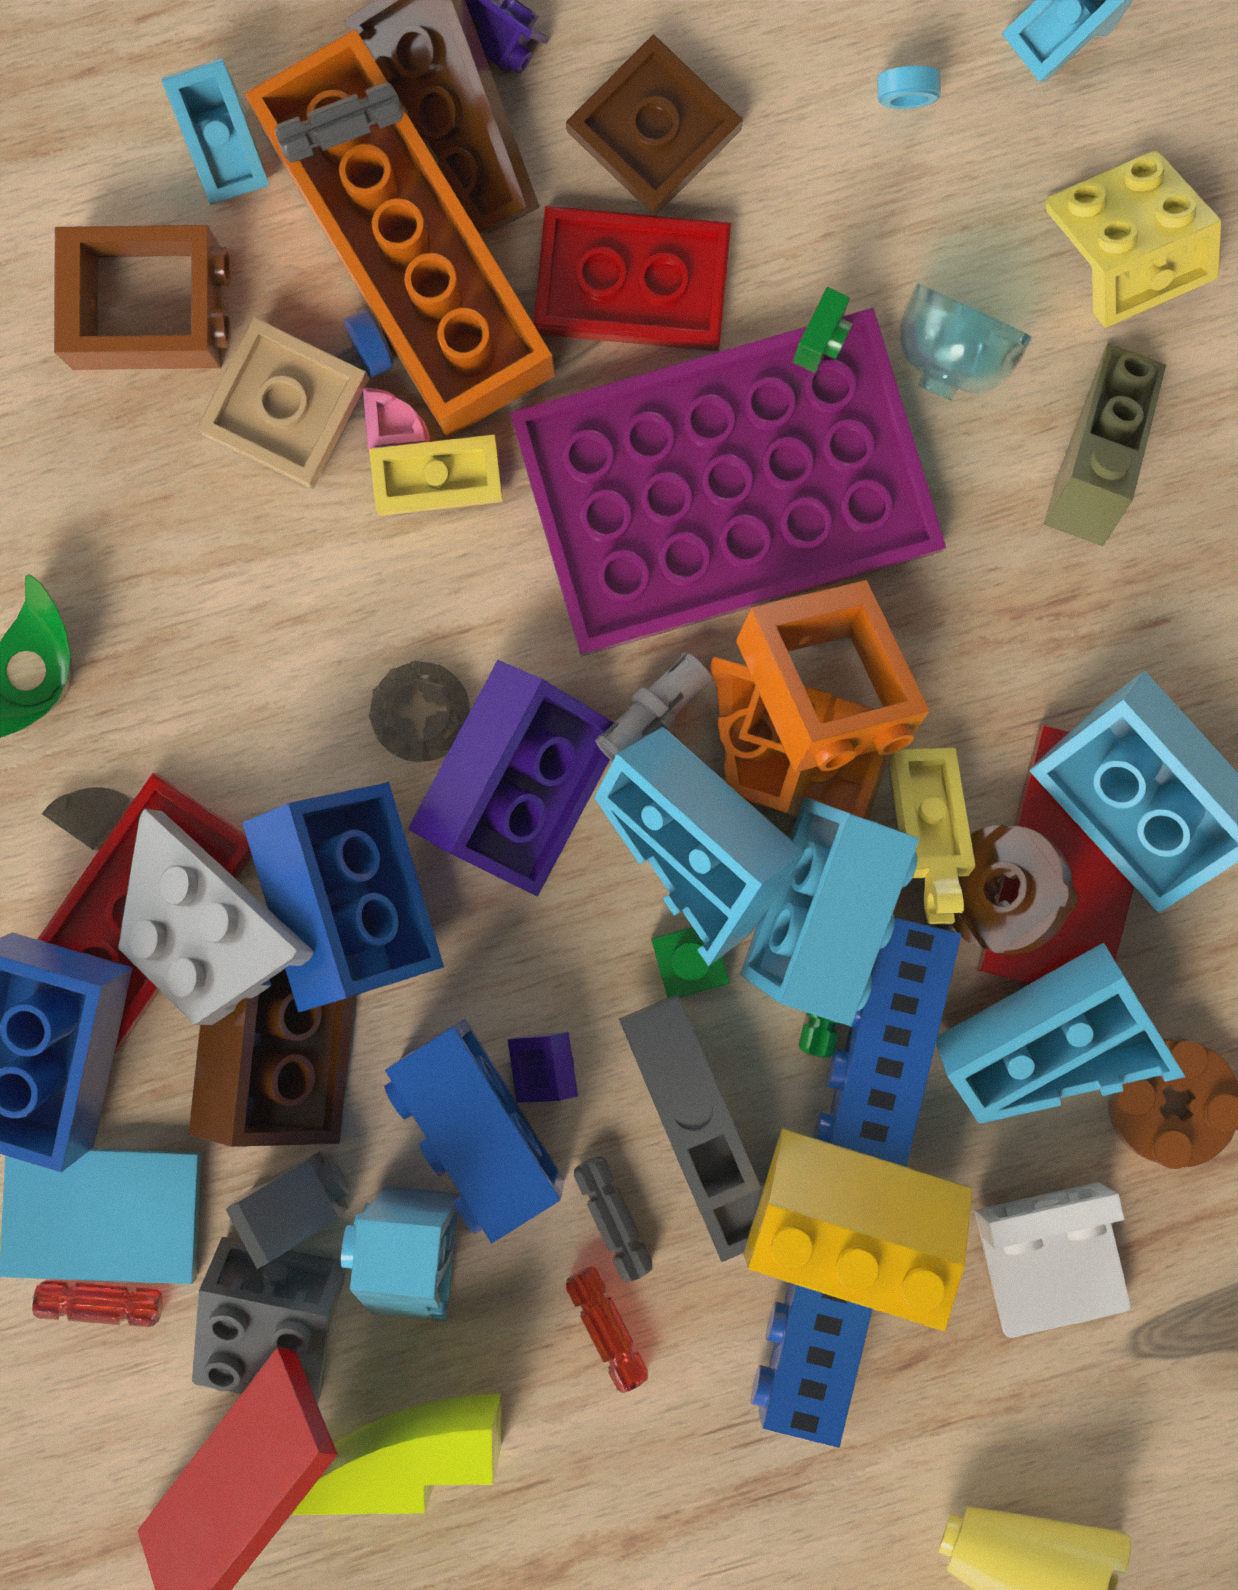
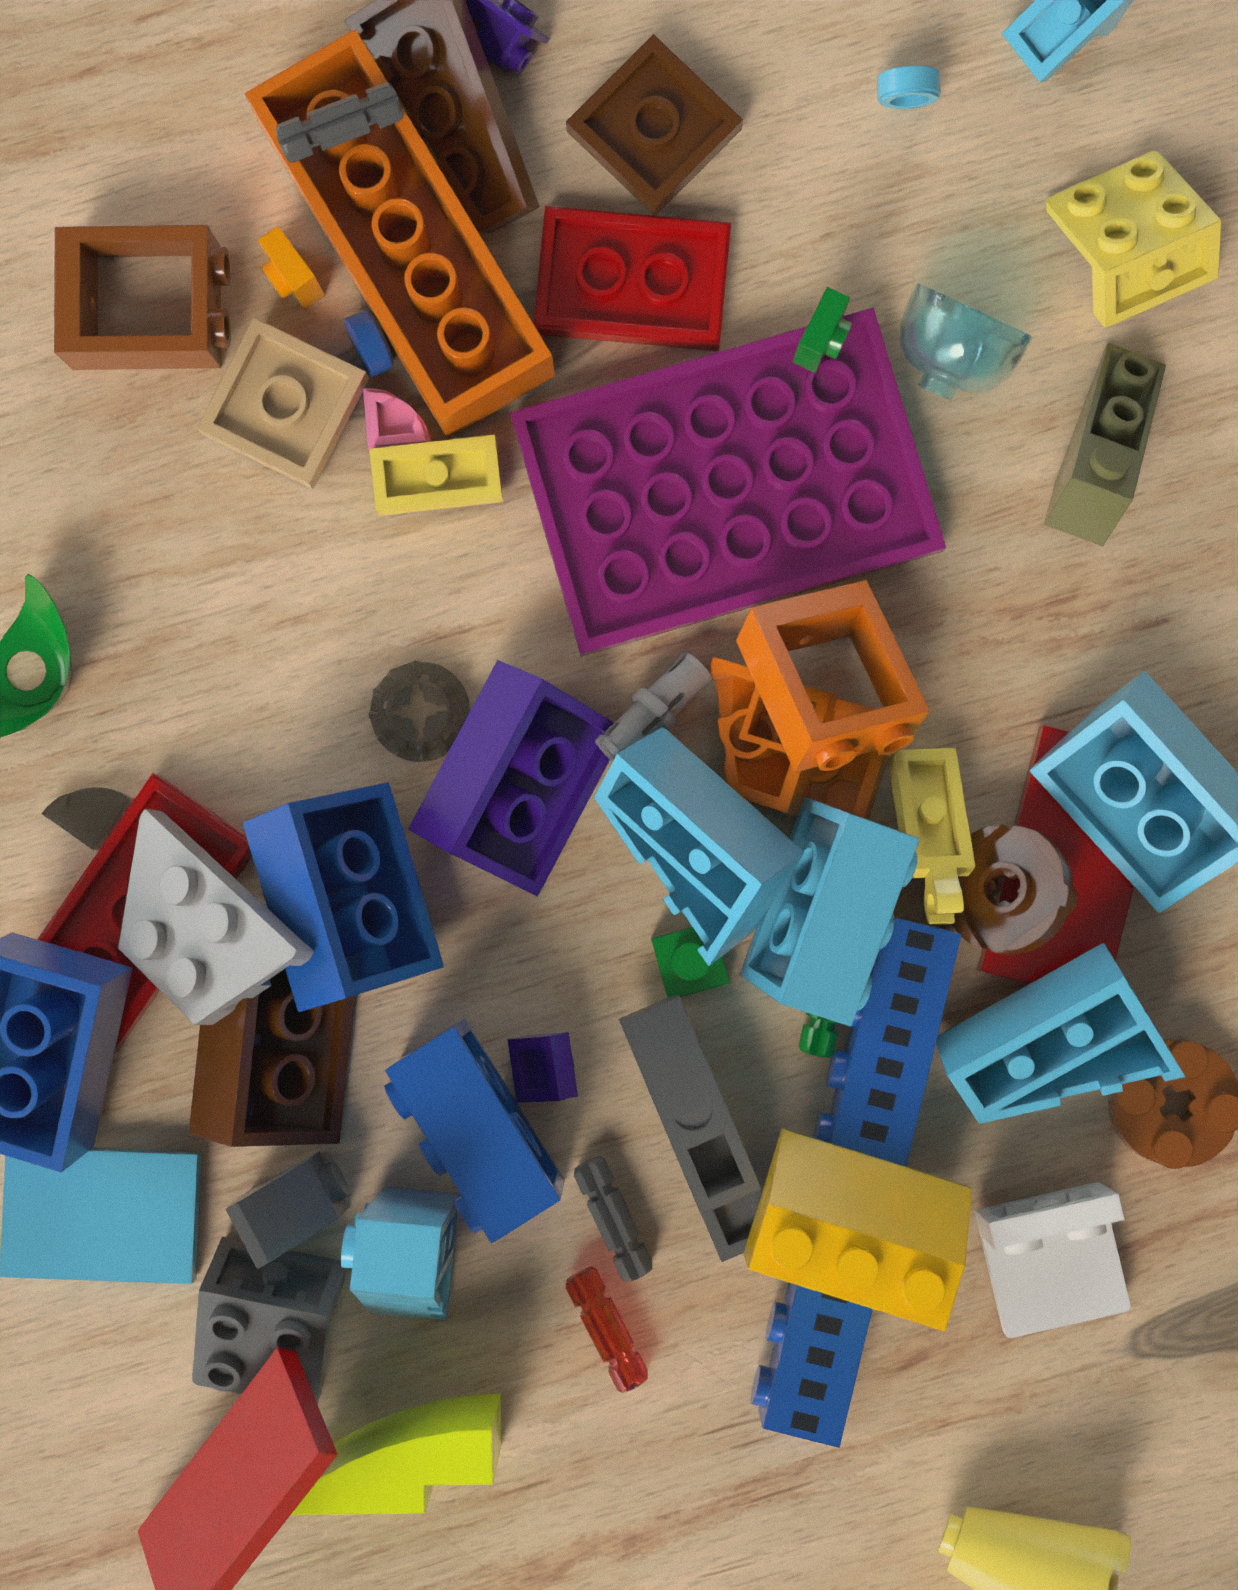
clear red axle [32,1280,163,1327] -> none
medium azure slope [161,58,269,205] -> none
none -> light orange plate [257,226,325,310]

